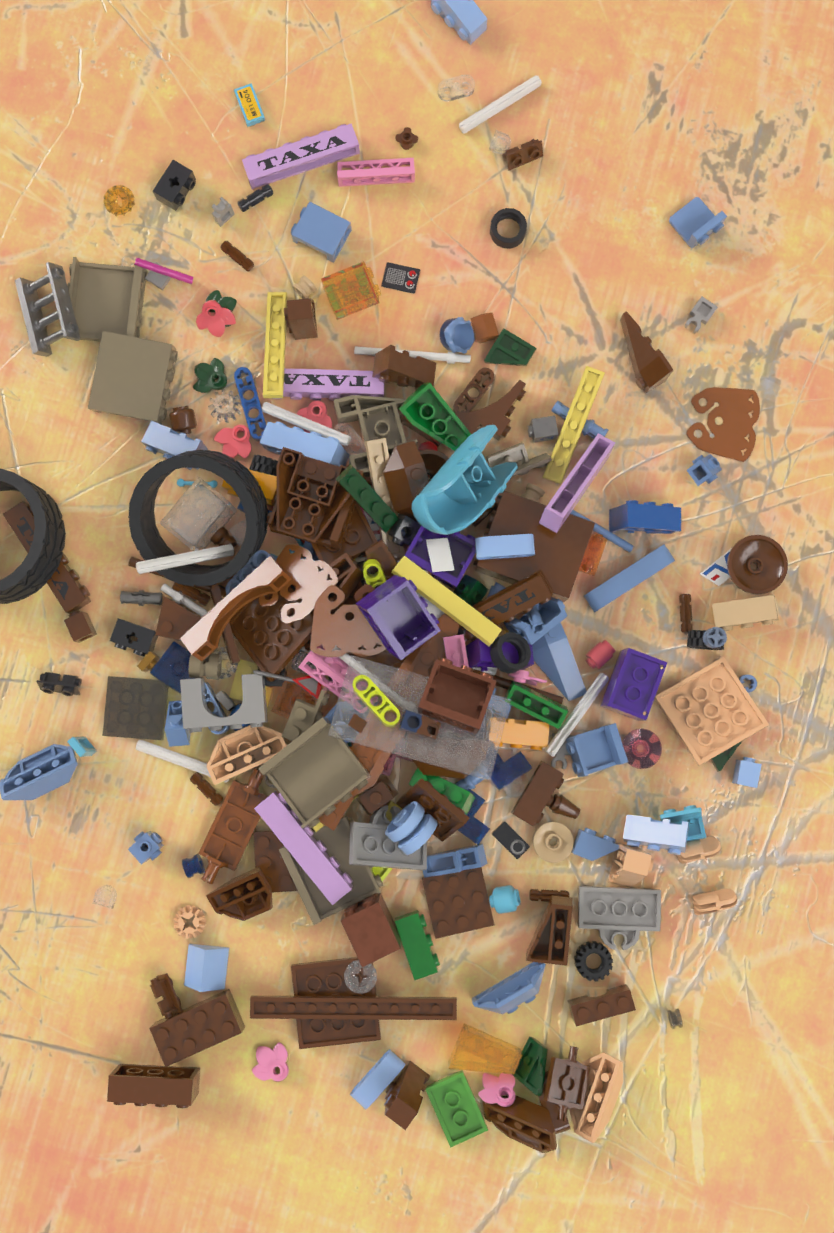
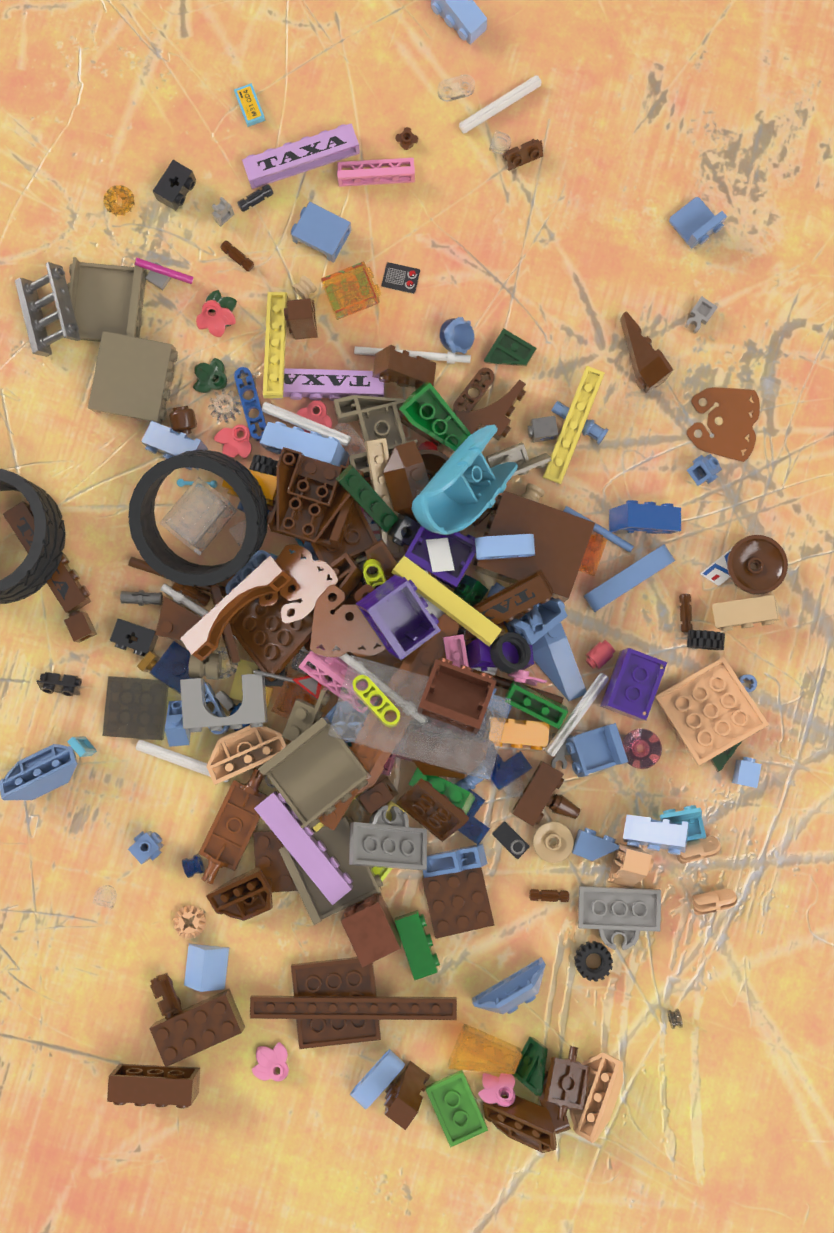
white axle [136,544,234,574] -> none
reddish brown axle [190,772,223,806] -> none
reddish brown wheel [210,526,238,548] -> none
clear gear [344,960,377,994] -> none
reddish brown piece [348,714,368,734] -> none
light blue wheel [385,801,437,855] -> none
leg [398,710,441,740] -> none
dark orange piece [470,312,499,344] -> none
medium azure head [489,885,521,914] -> none
black tyre [490,208,527,249] -> none
reddish brown wedge [526,895,573,966] -> none
lavender brick [539,433,615,533] -> none
reddish brown arch [568,984,636,1027] -> none
sand blue wheel [703,627,727,648] -> none

